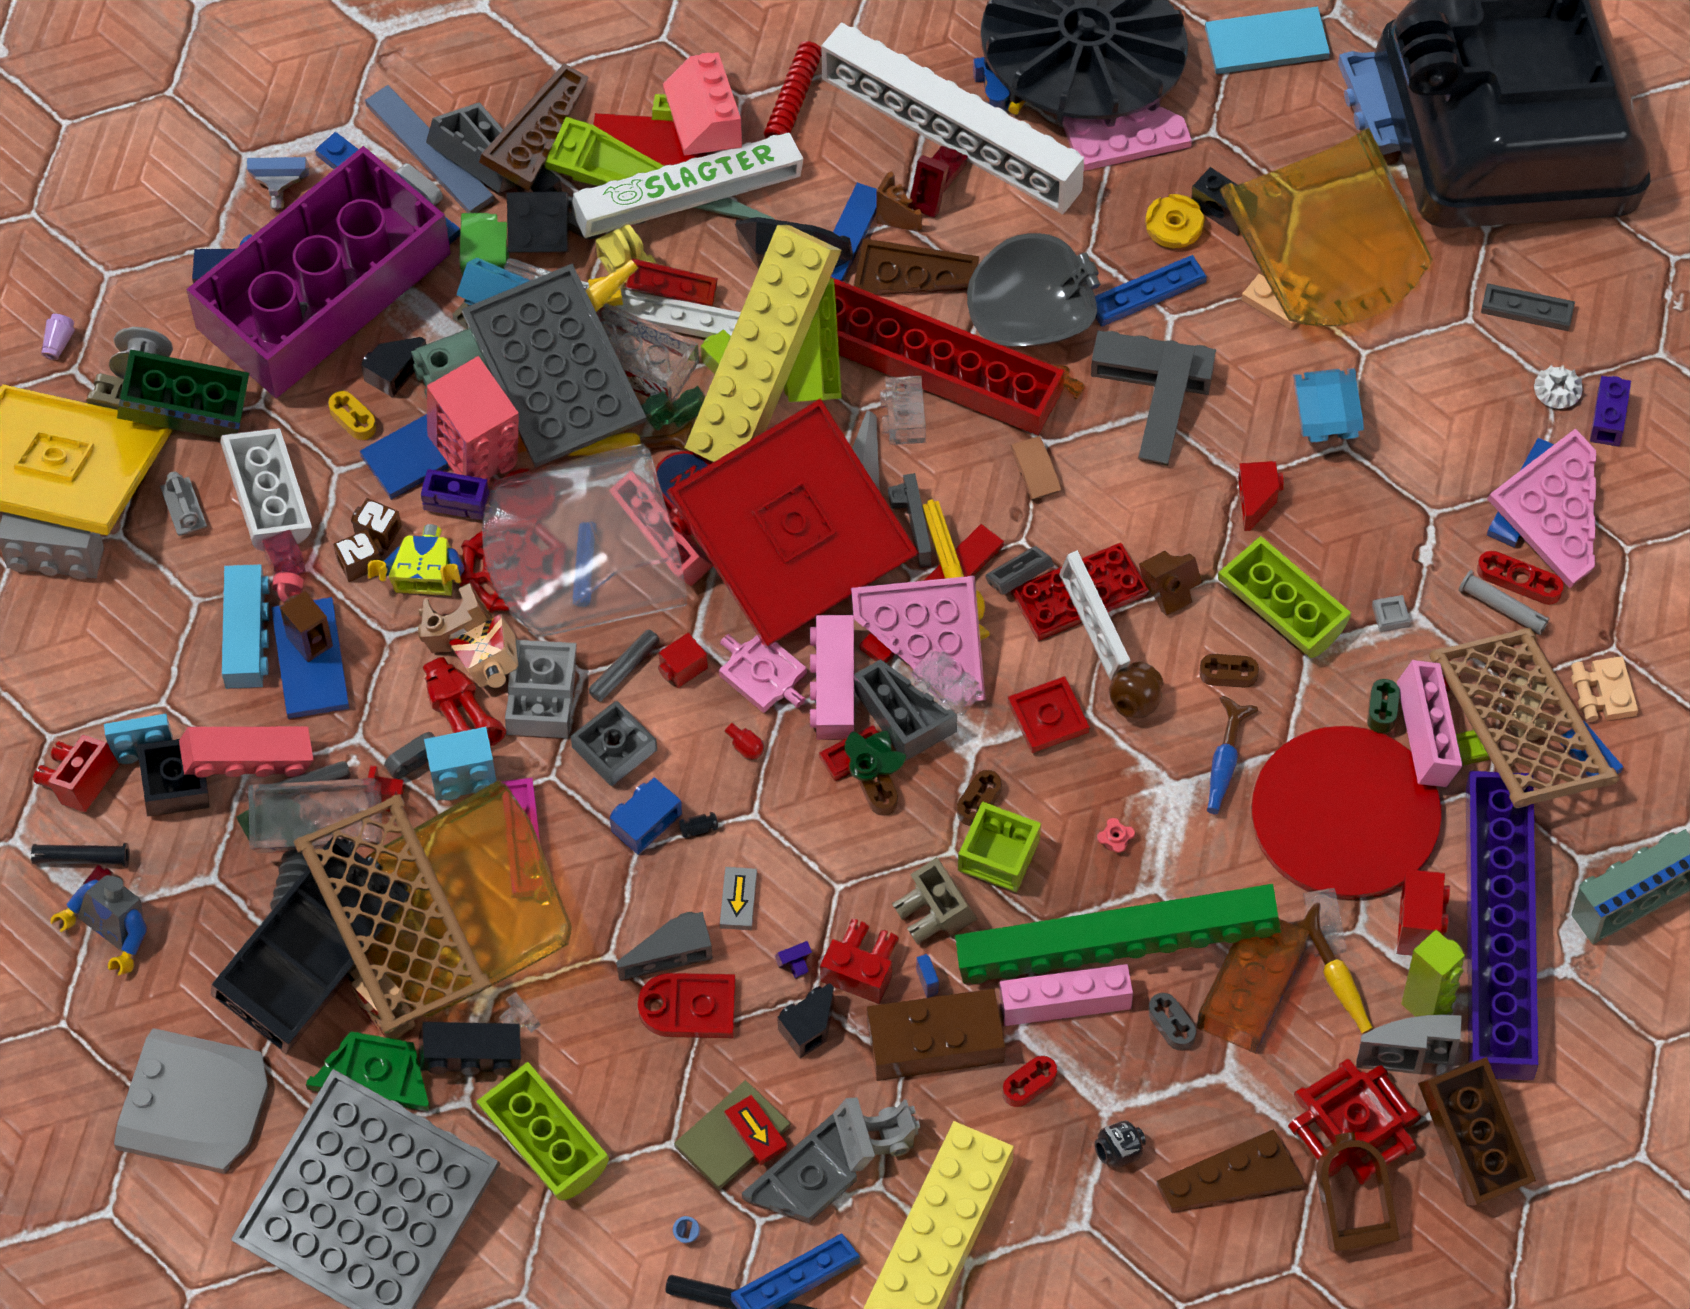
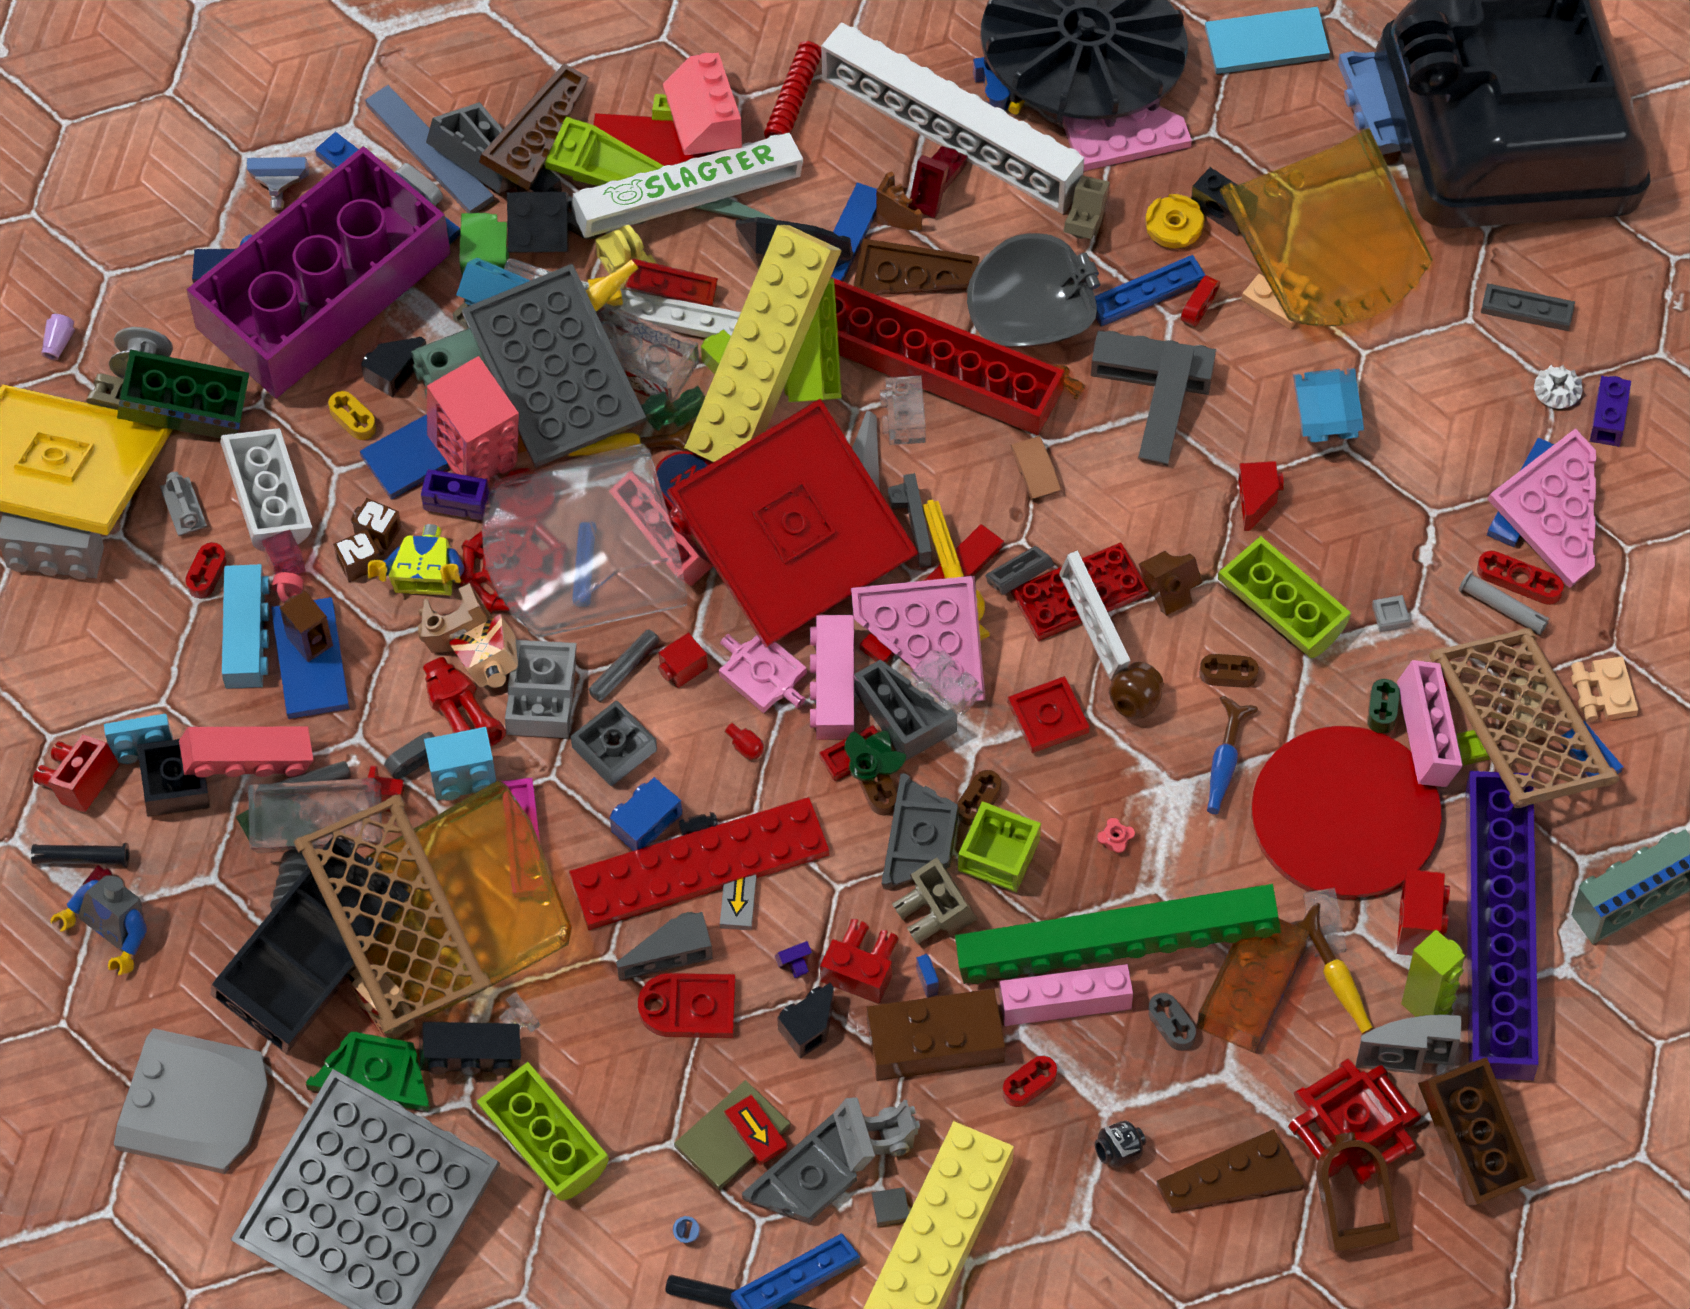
none -> red beam [185,542,227,599]
none -> red plate [569,797,830,931]
none -> dark grey tile [872,1187,909,1227]
none -> dark grey wing [881,773,960,889]
none -> dark tan brick [1063,175,1110,239]
none -> red beam [1181,275,1220,327]

